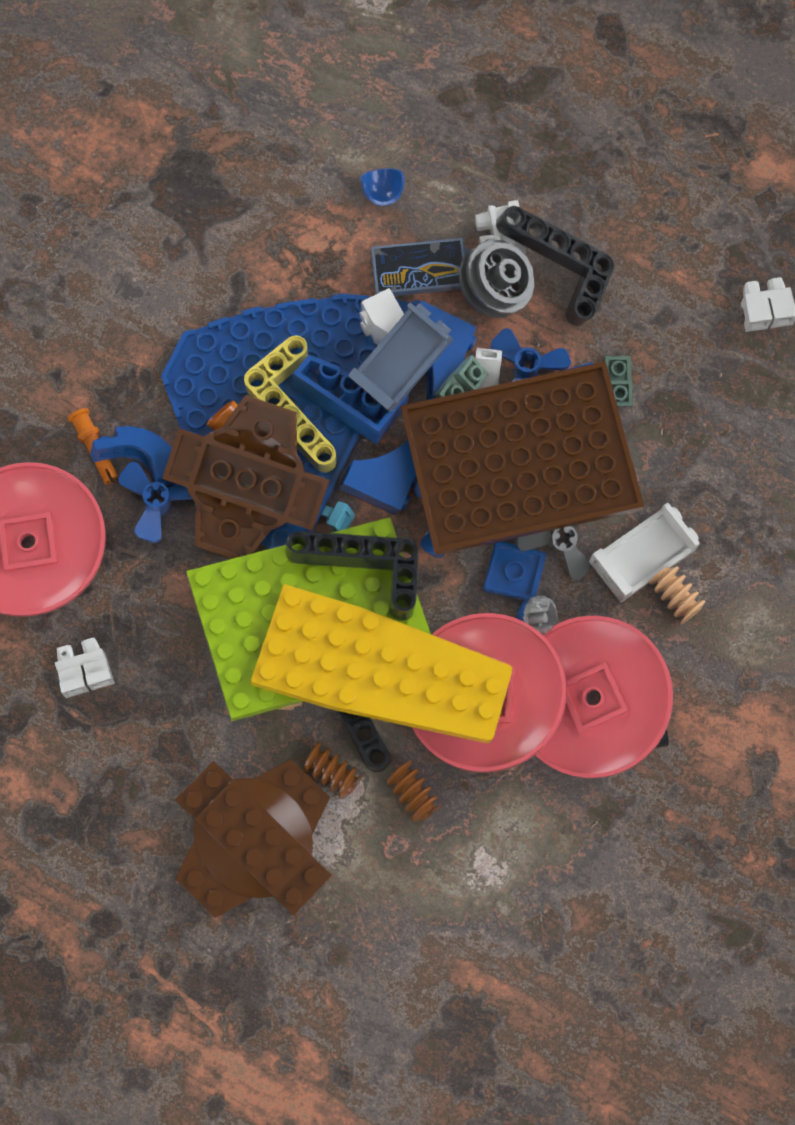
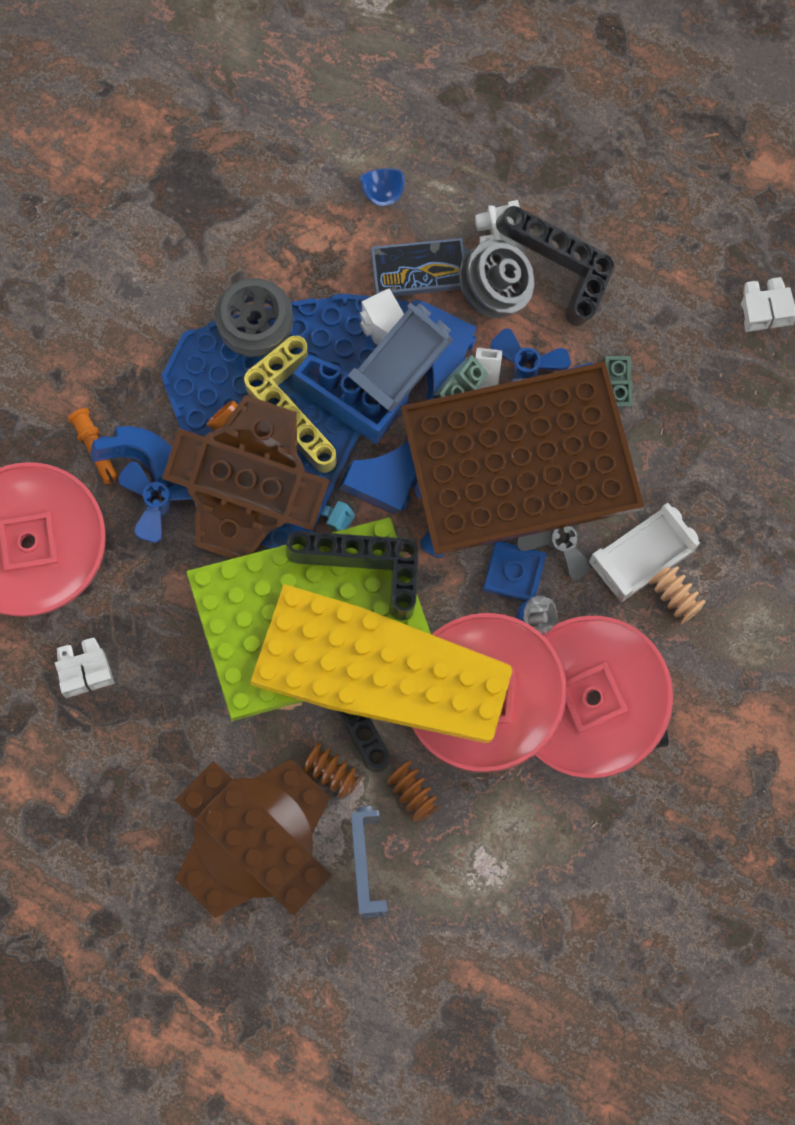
none -> dark grey wheel [215,278,293,357]
none -> sand blue panel [351,806,388,918]

